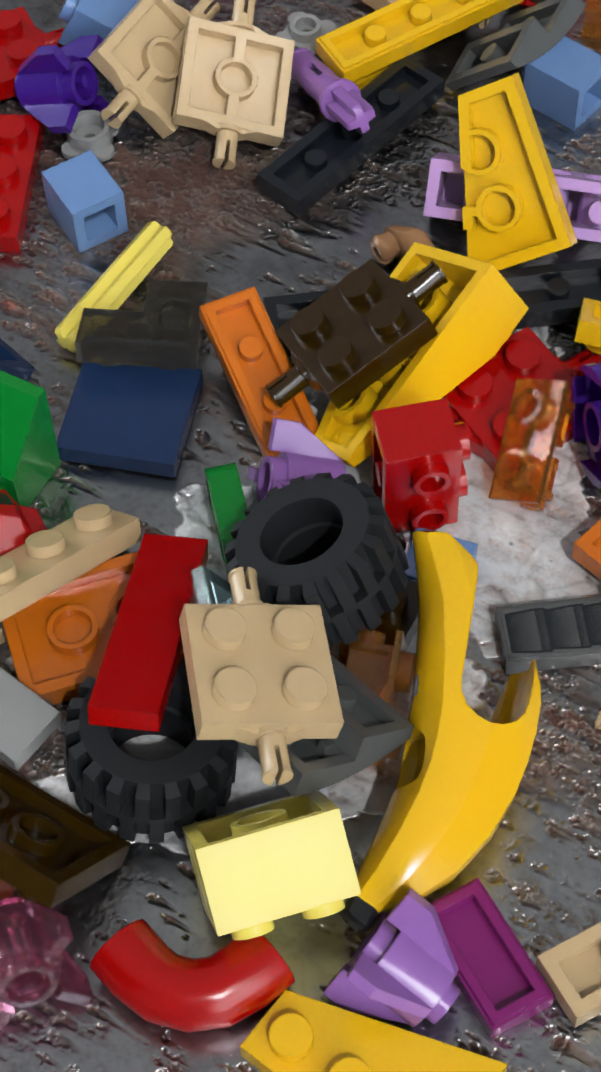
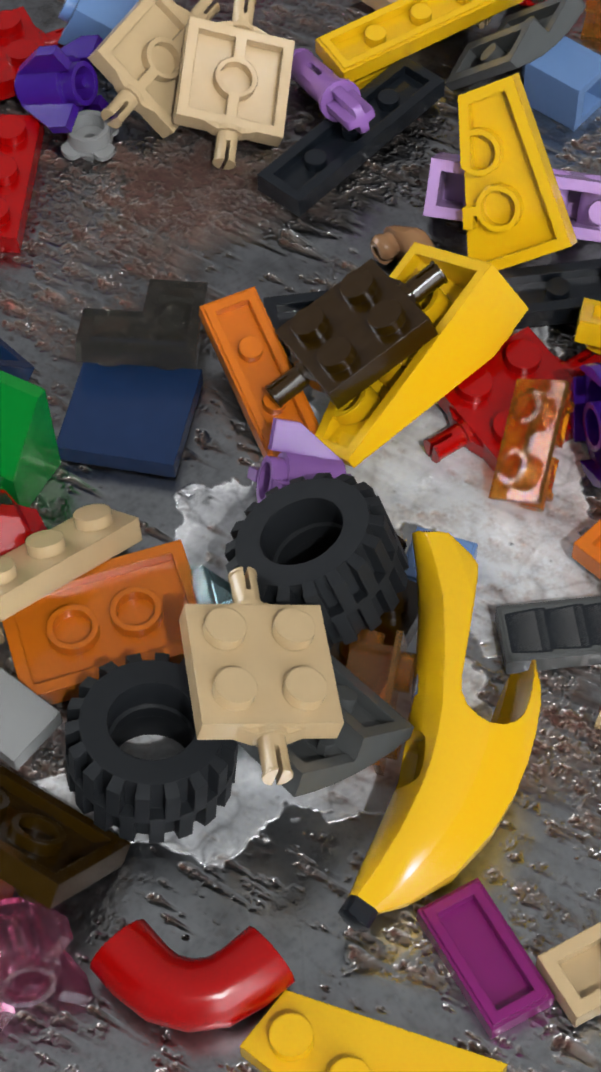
medium blue brick [41,150,129,253] -> none
light yellow axle [54,221,173,354] -> none
red tile [87,533,208,732] -> none
light yellow brick [182,790,362,940] -> none
green beam [204,463,247,575] -> none
light grey plate [275,12,336,60] -> none
medium lavender brick [323,888,461,1027] -> none
red brick [371,398,471,533] -> none

